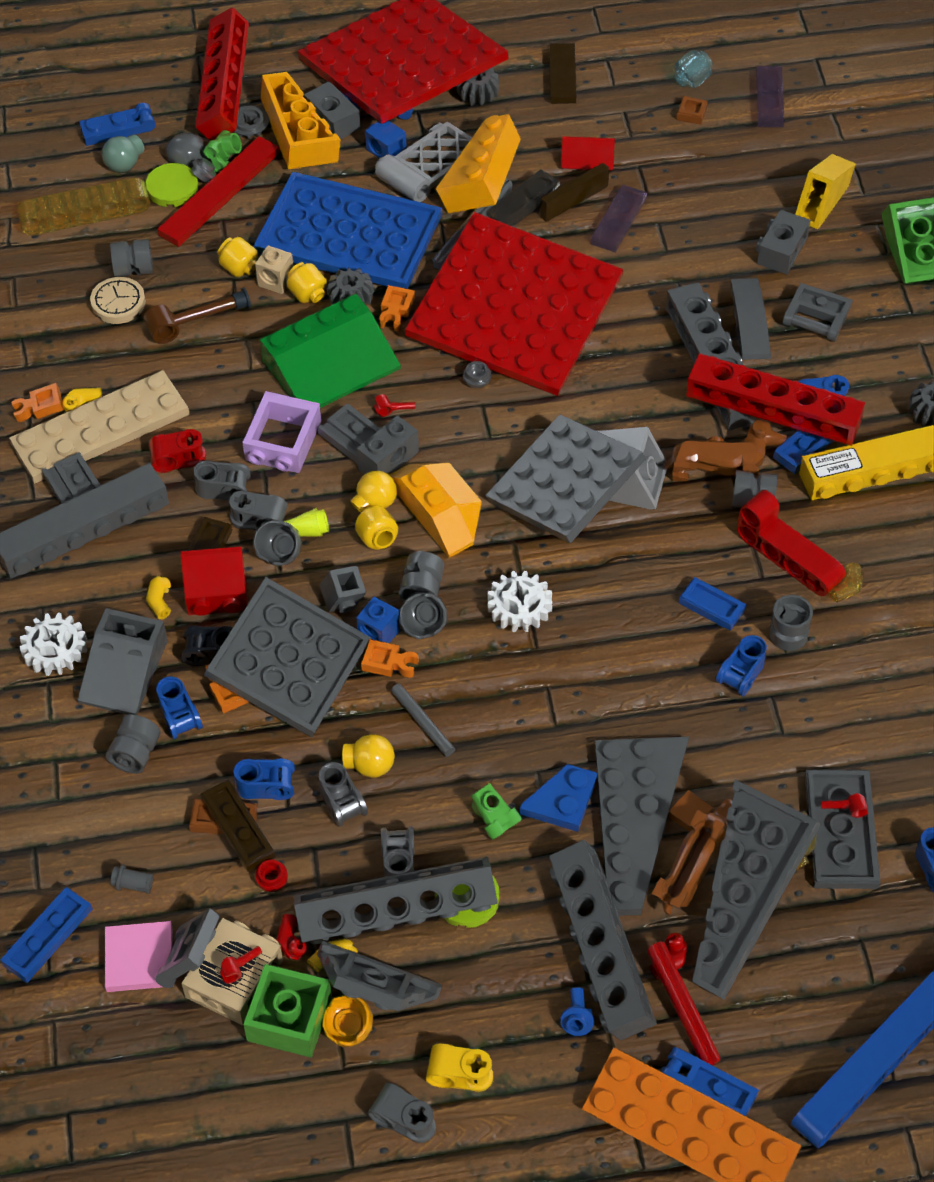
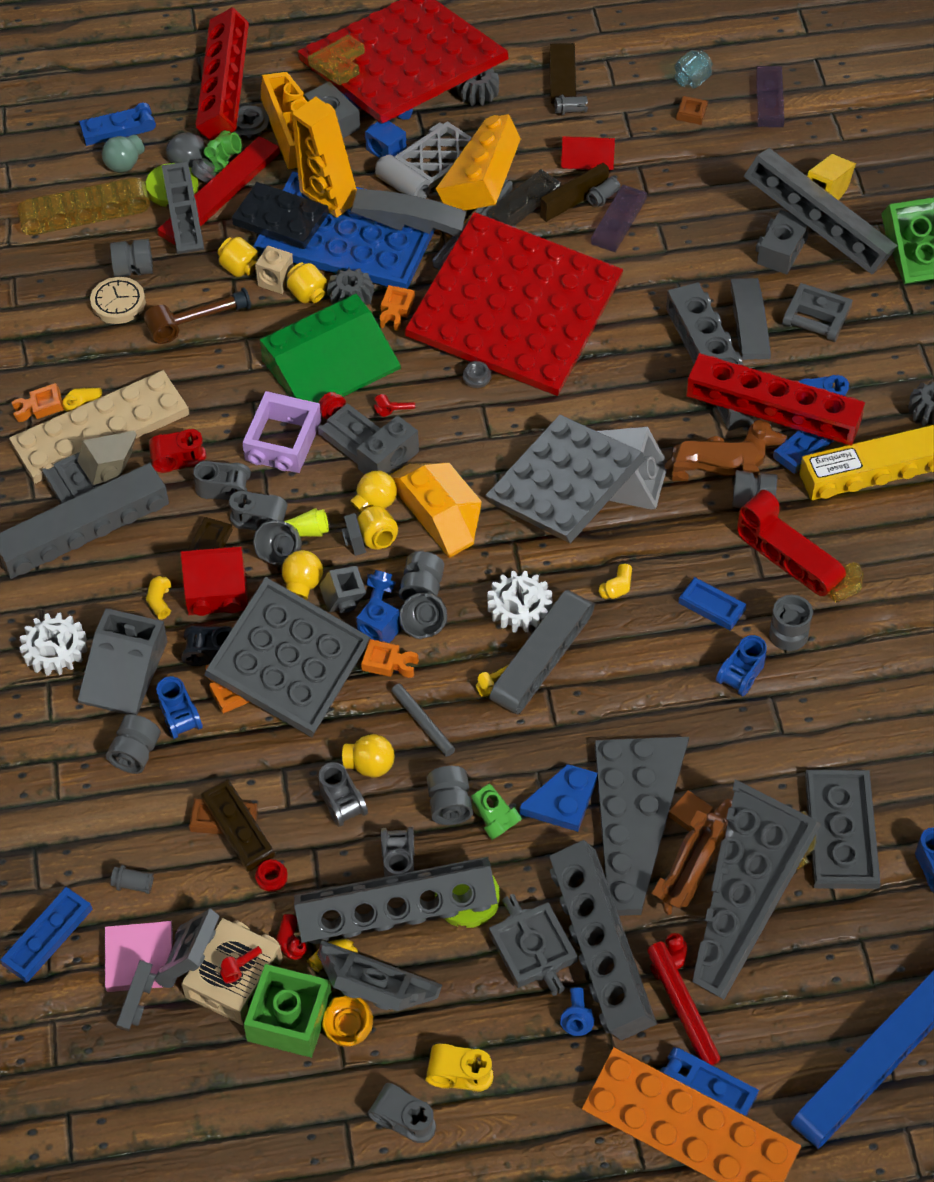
blue piece [234,758,295,800] -> none
red hand [821,793,868,818] -> none
none -> dark tan slope [77,431,137,485]
none -> dark grey plate [116,960,156,1032]
none -> dark grey slope [162,161,204,254]
none -> black plate [232,182,329,249]
none -> yellow piece [282,550,323,600]
none -> light orange wedge [292,96,357,218]
none -> clear yellow plate [308,35,365,85]
none -> red plate [319,392,346,419]
none -> dark grey plate [341,513,366,556]
none -> dark grey slope [351,189,466,237]
none -> blue plate [366,570,396,601]
none -> dark grey wheel [426,766,473,825]
none -> yellow hand [476,664,509,697]
none -> dark grey plate [489,894,578,996]
none -> dark grey beam [490,590,595,715]
none -> dark grey pin [554,95,588,116]
none -> dark grey pin [587,176,621,207]
none -> yellow arm [599,564,632,599]
none -> dark grey brick [743,148,898,274]

